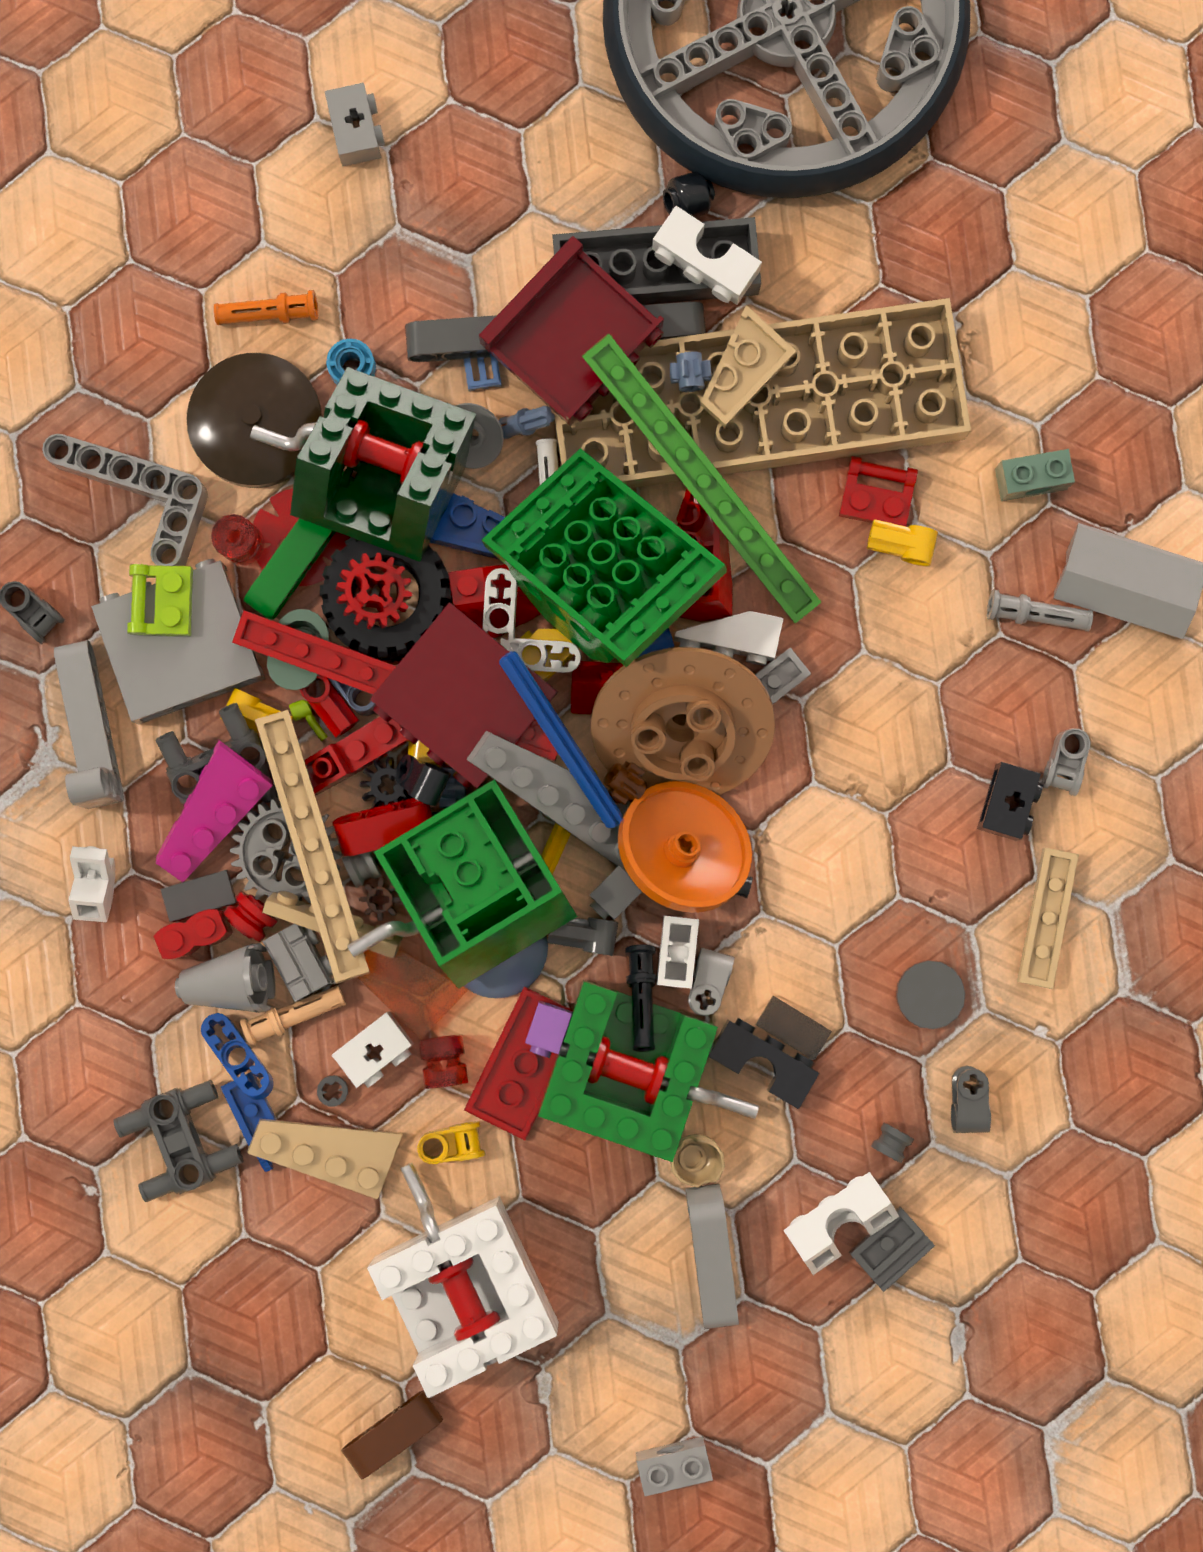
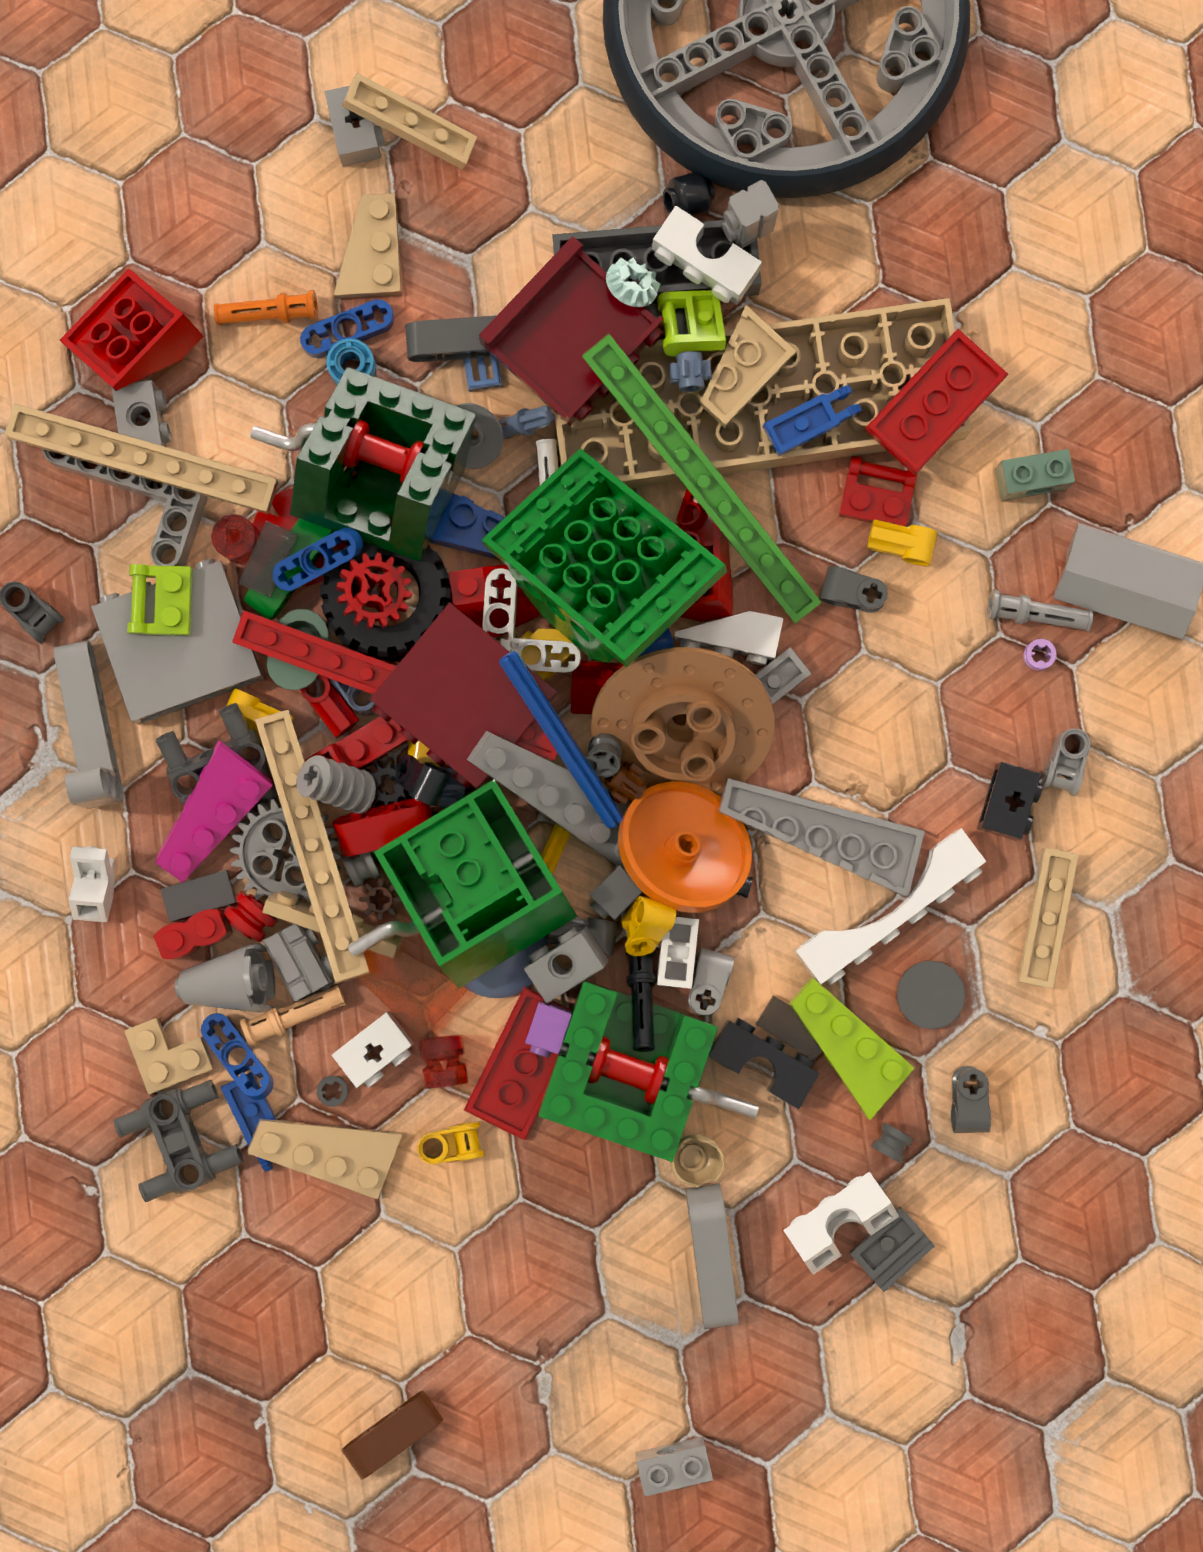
dark brown dish [187,353,322,488] -> none
lime hand [289,700,328,742] -> none
white piece [367,1163,559,1398] -> none
none -> tan plate [4,403,278,514]
none -> red slope [59,268,204,391]
none -> light grey brick [111,380,171,447]
none -> tan plate [124,1017,215,1095]
none -> clear smoke tile [238,521,299,598]
none -> blue beam [272,527,363,591]
none -> light grey piece [296,755,376,814]
none -> blue beam [300,299,394,358]
none -> tan wing [334,193,402,299]
none -> tan plate [342,73,477,169]
none -> light grey brick [524,926,609,1003]
none -> dark grey wheel [586,734,622,778]
none -> light aqua gear [606,257,660,307]
none -> yellow piece [621,896,676,956]
none -> lime plate [657,290,726,357]
none -> light grey wing [718,778,925,896]
none -> light grey brick [722,180,779,248]
none -> blue hinge [763,385,862,457]
none -> lime wing [789,977,914,1120]
none -> white arch [794,828,987,985]
none -> dark grey piece [819,566,888,613]
none -> red tile [865,329,1009,475]
none -> lavender bush [1023,639,1057,671]

